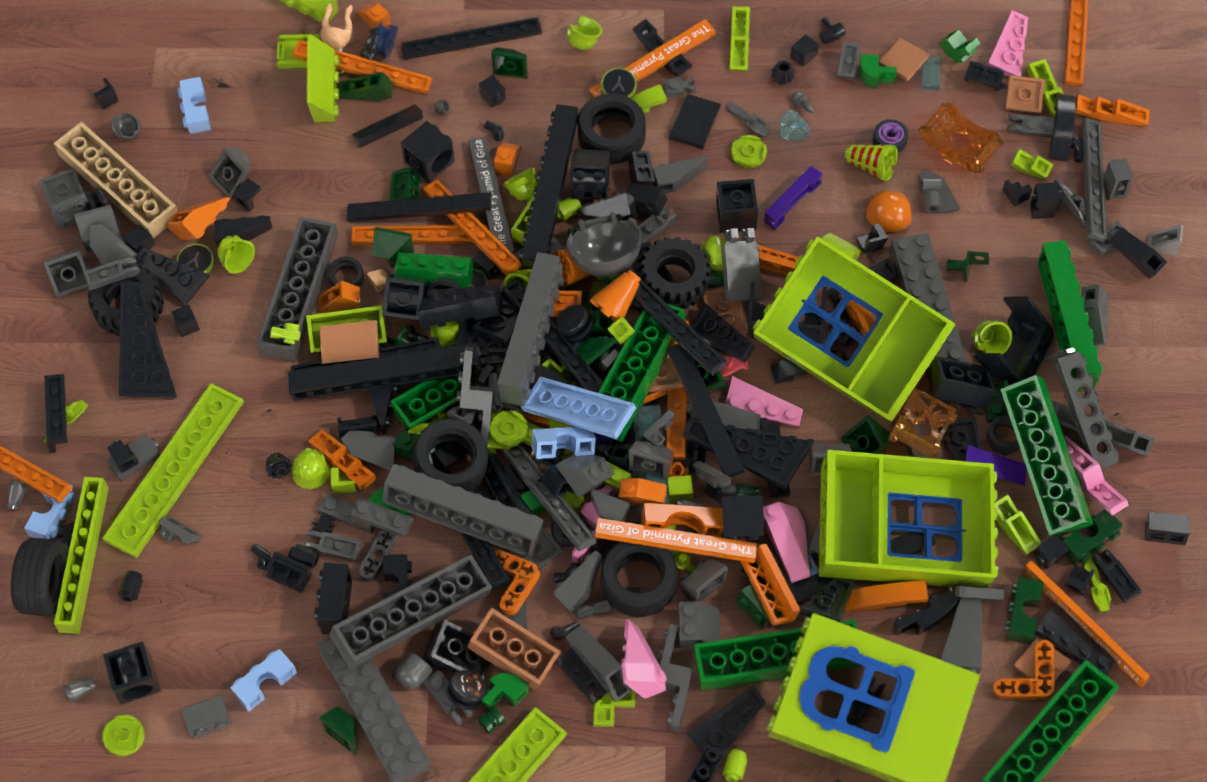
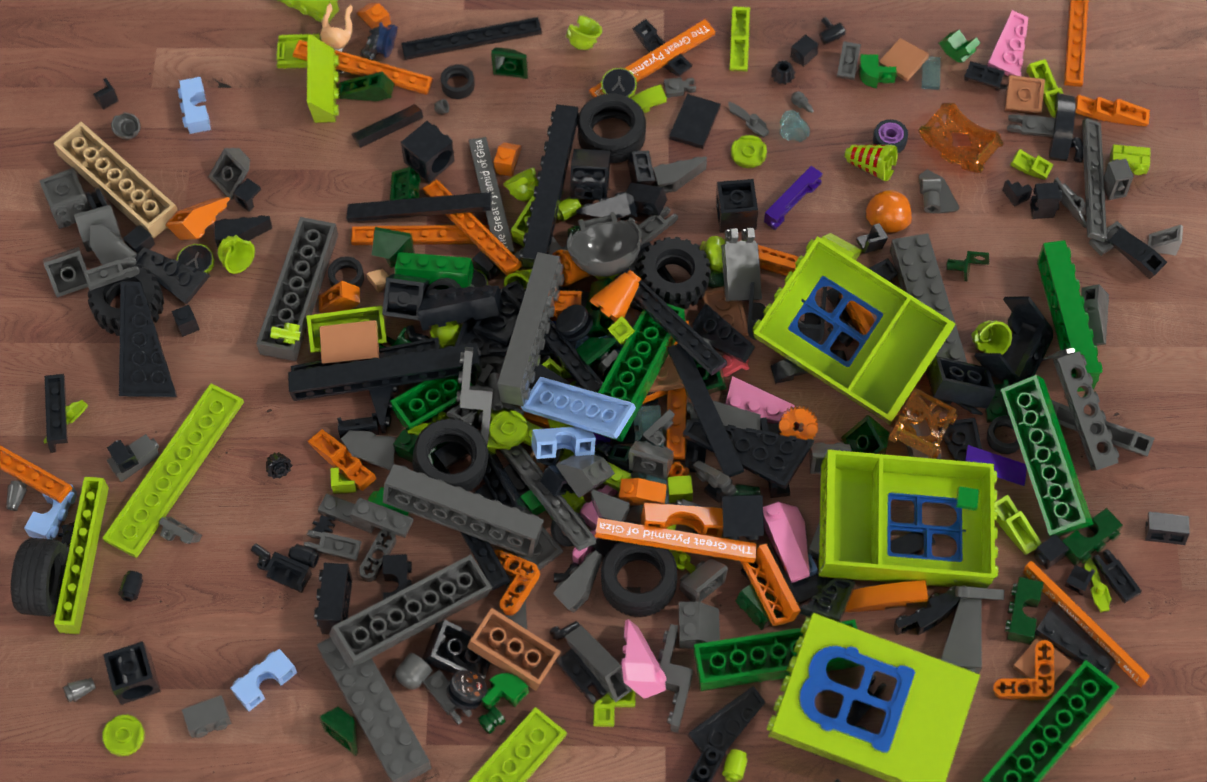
lime helmet [292,448,331,489] -> none
black brick [478,75,506,108] -> none
black arm [484,120,505,142] -> none
dark grey piece [576,599,610,619] -> none
bright pink bracket [1064,436,1129,515] -> none
none -> black tyre [440,64,475,99]
none -> orange brick [779,405,818,440]
none -> green tile [956,486,979,511]
none -> lime brick [1110,144,1150,175]

